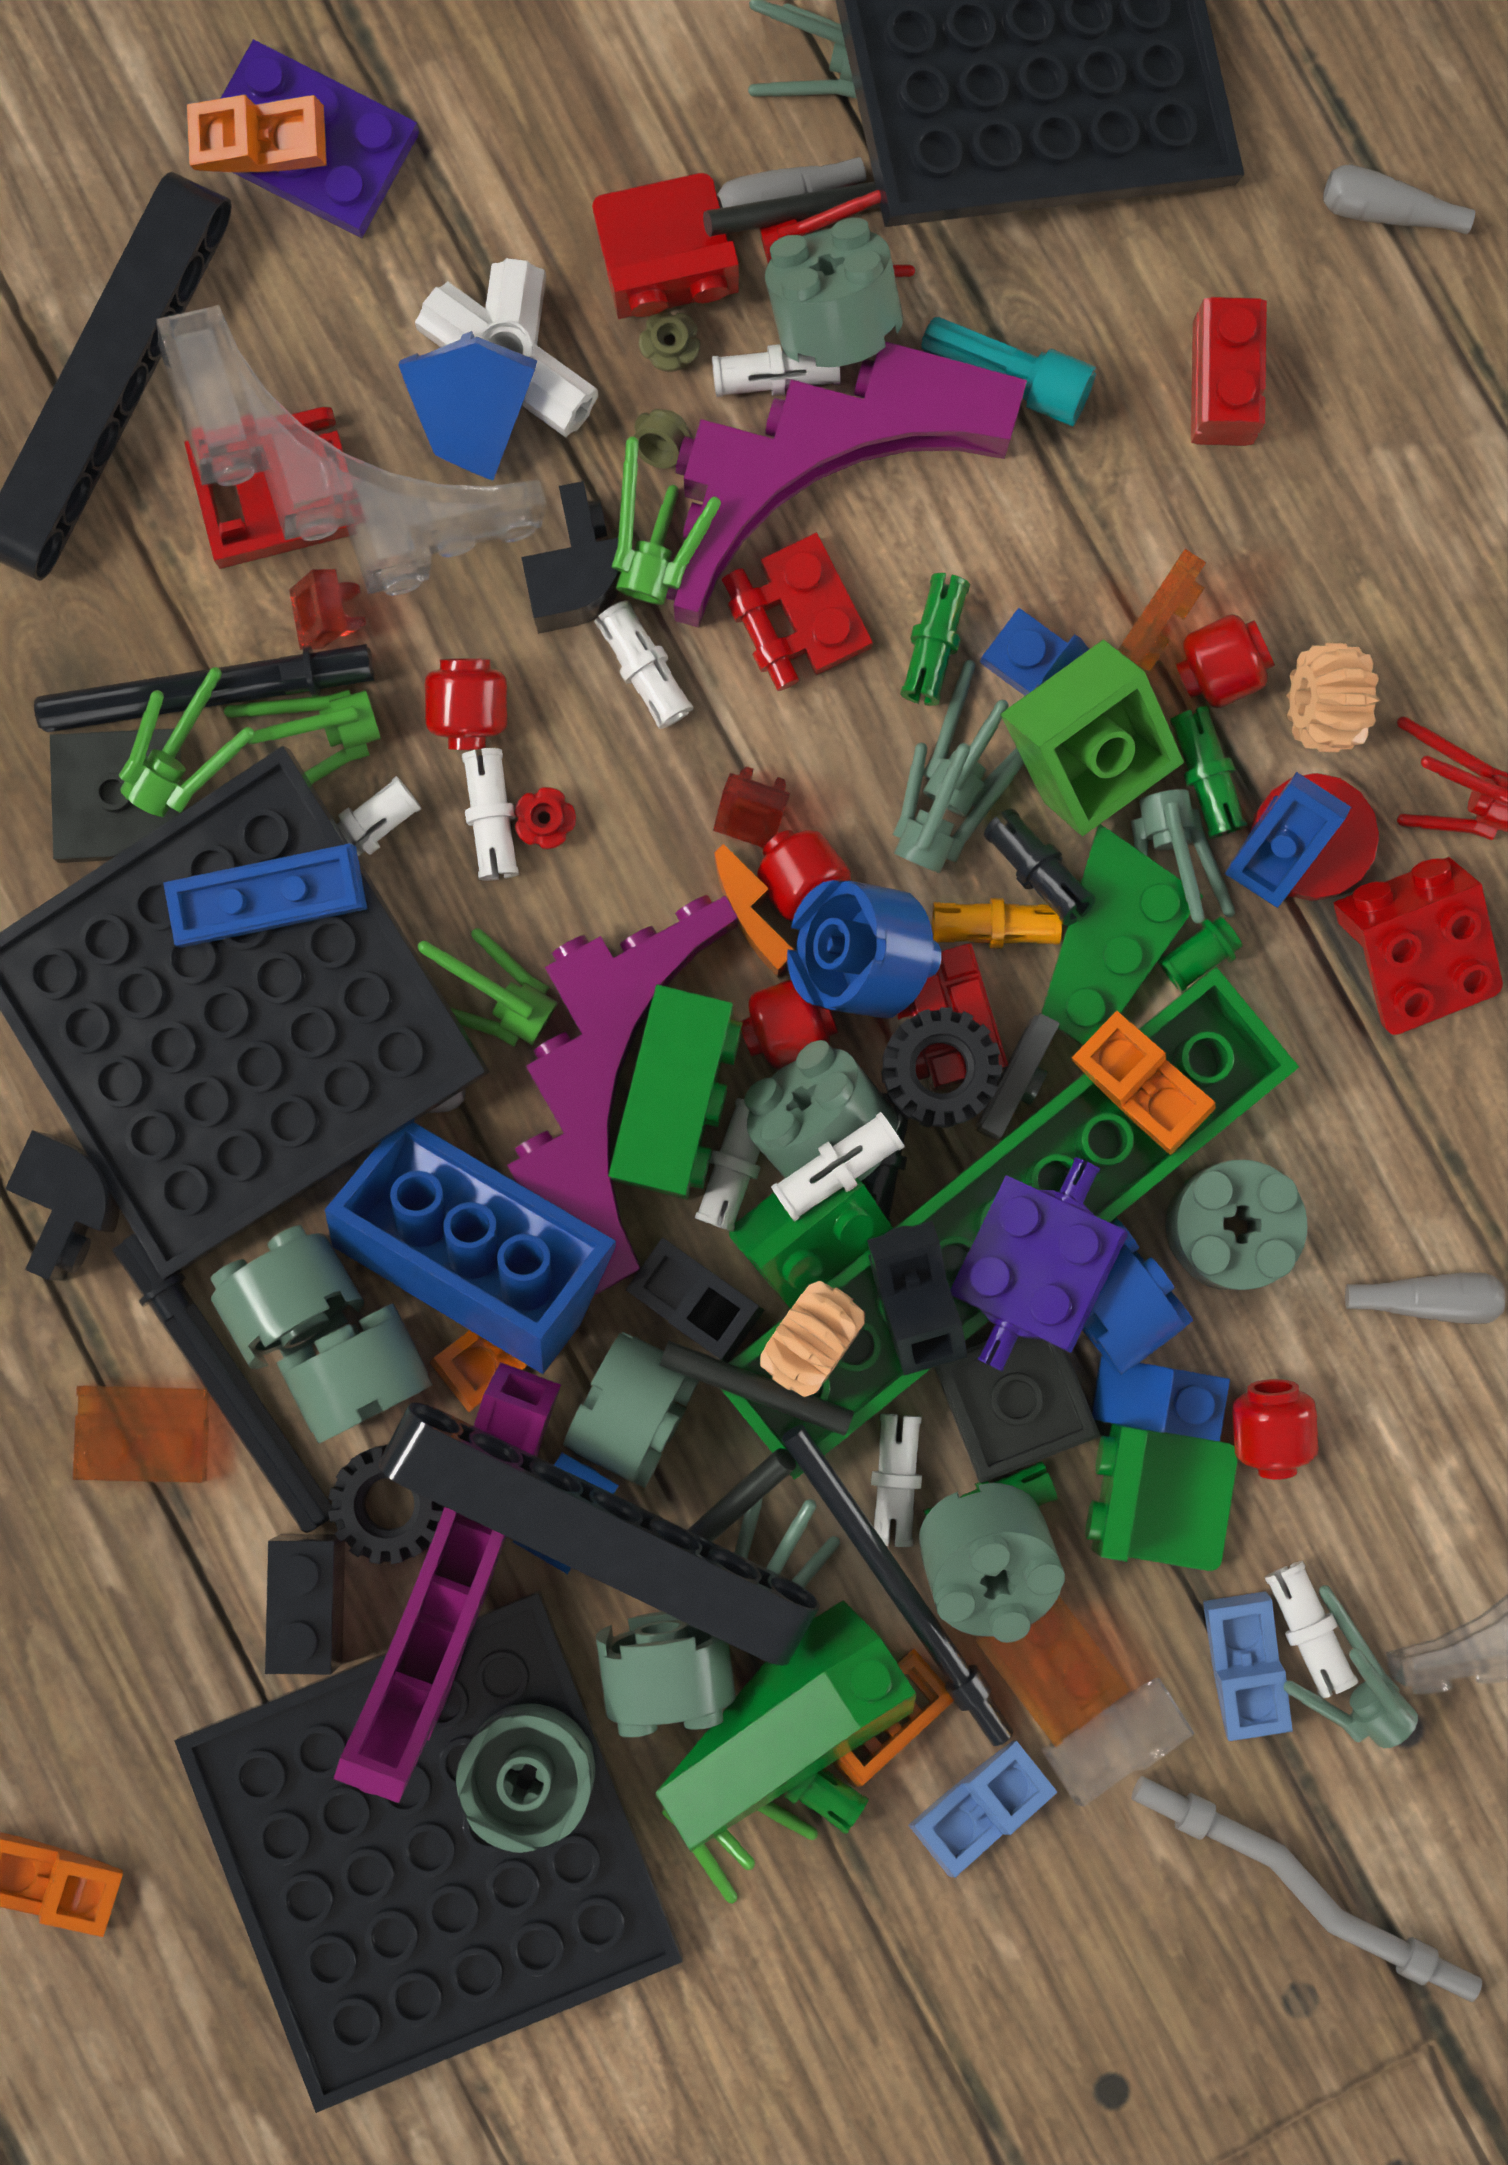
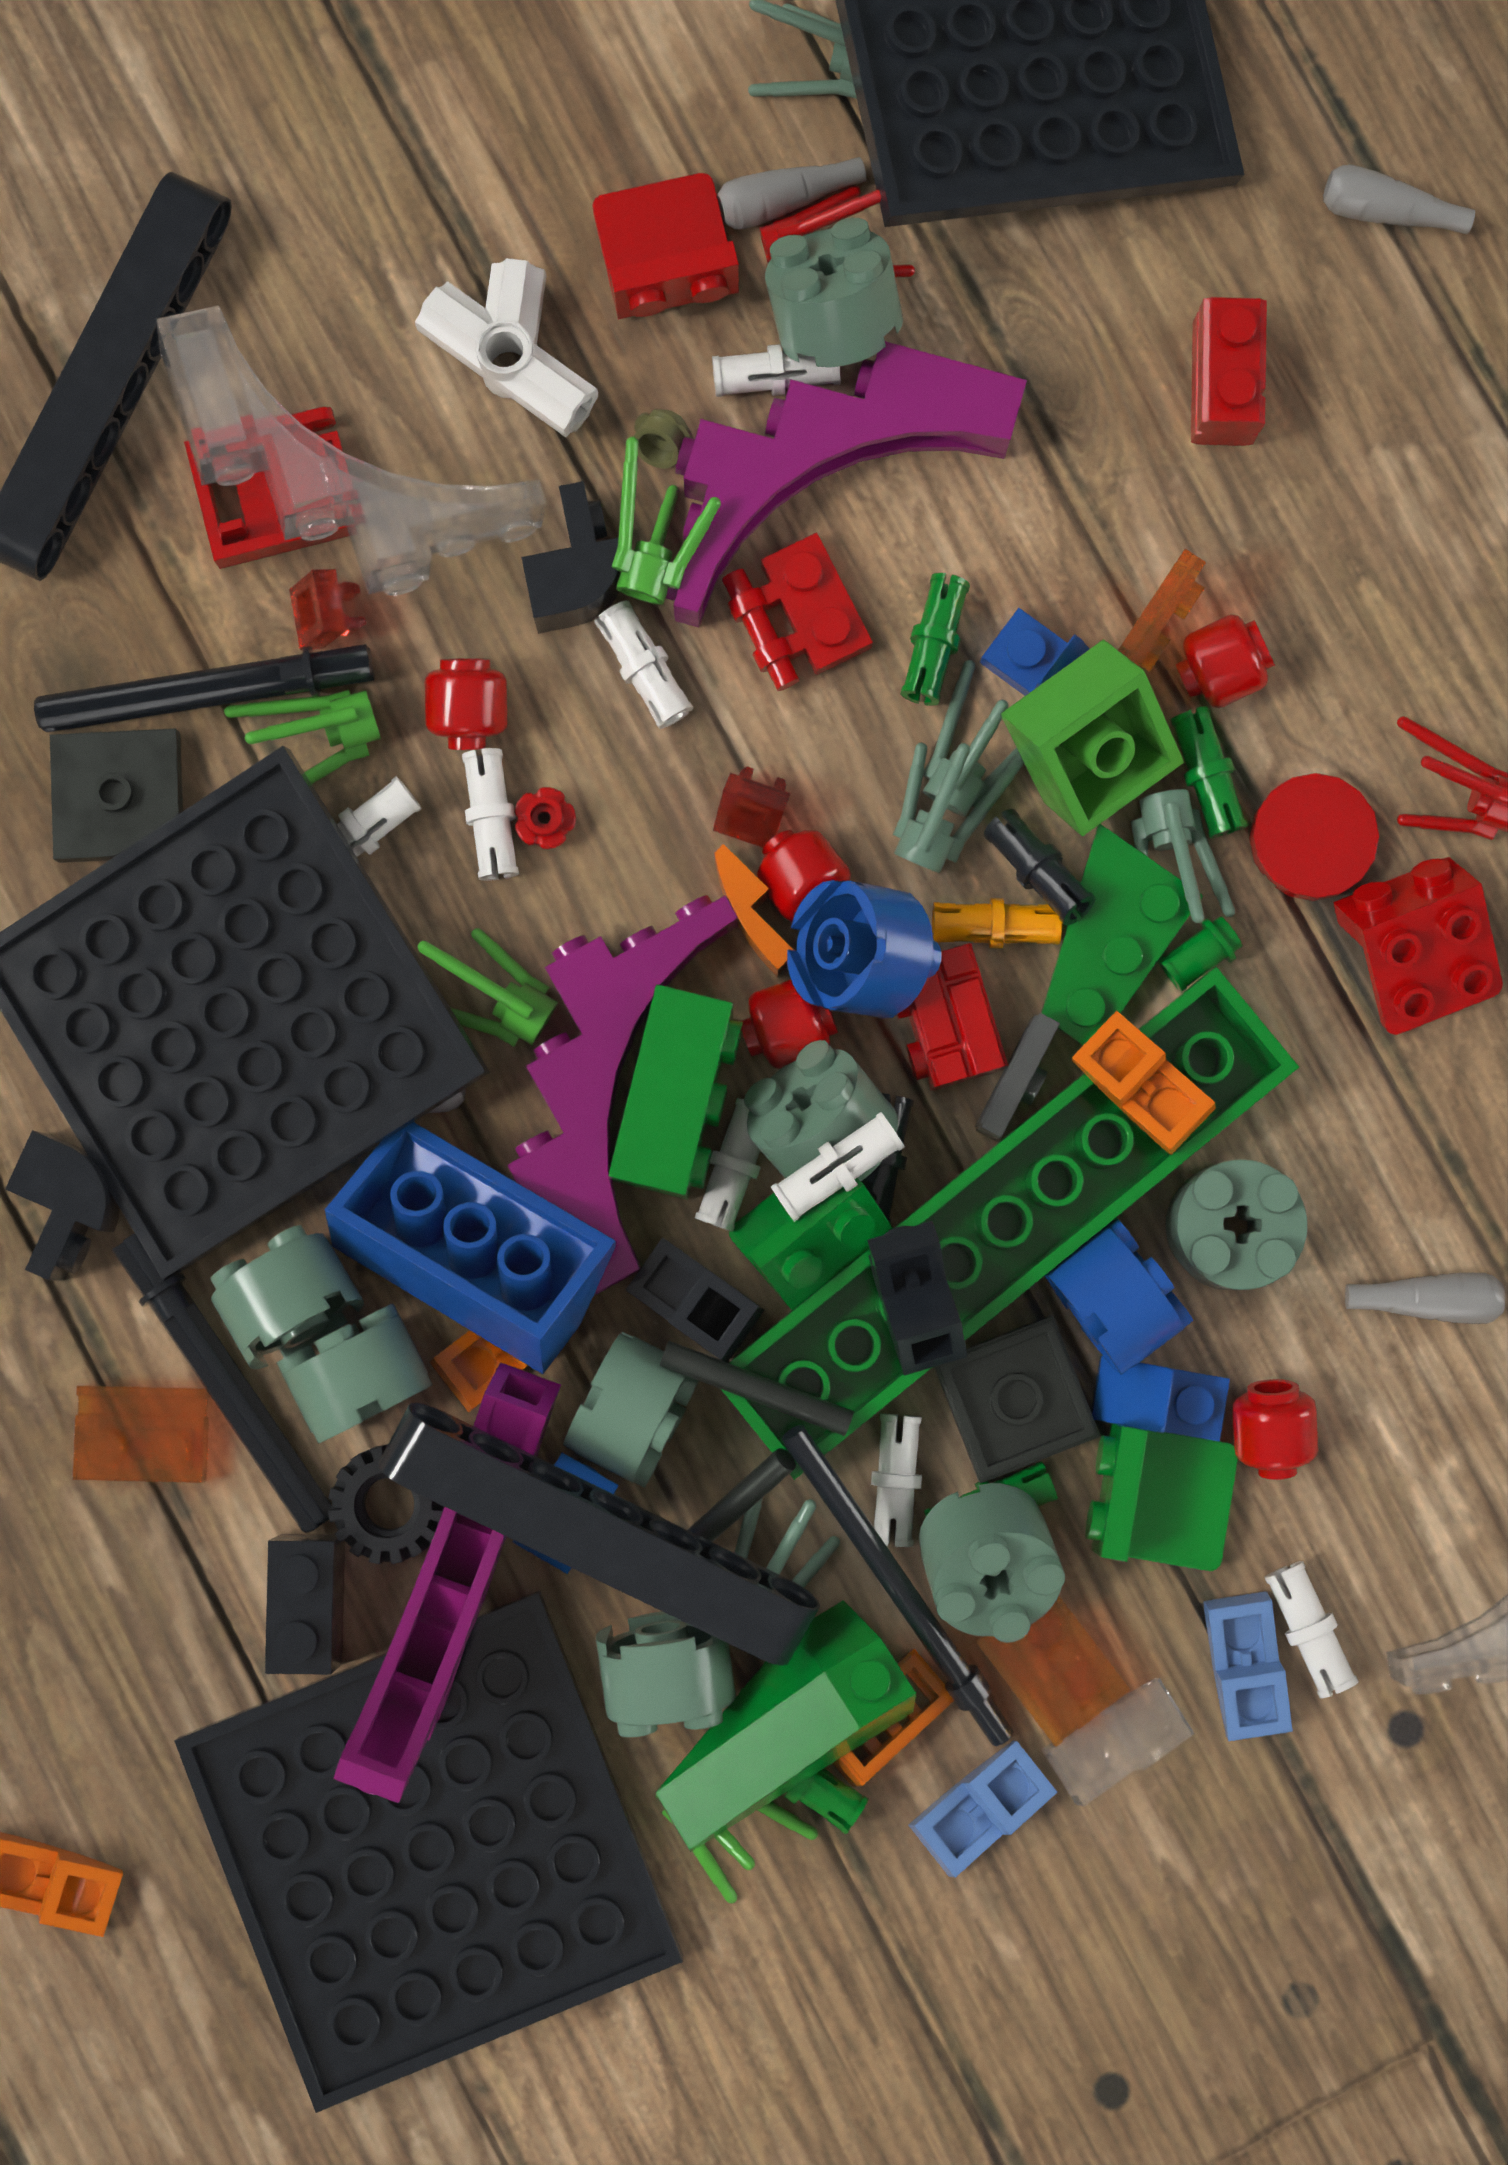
bright green plant [118,667,255,817] -> none
blue tile [163,843,368,948] -> none
orange slope [187,95,327,172] -> none
dark purple plate [220,39,420,238] -> none
blue slope [398,331,537,481] -> none
sand green brick [456,1704,595,1853] -> none
olive plate [639,310,700,372] -> none
pearl dark grey bar [703,182,880,237] -> none
light nougat gear [760,1281,865,1397] -> none
black tyre [881,1007,1002,1128] -> none
teal piece [921,317,1097,427] -> none
dark purple plate [950,1157,1128,1372] -> none
light grey bar [1131,1776,1482,2002] -> none
blue slope [1224,772,1351,908] -> none
sand green plant [1284,1585,1418,1748] -> none
light nougat gear [1286,643,1380,752] -> none

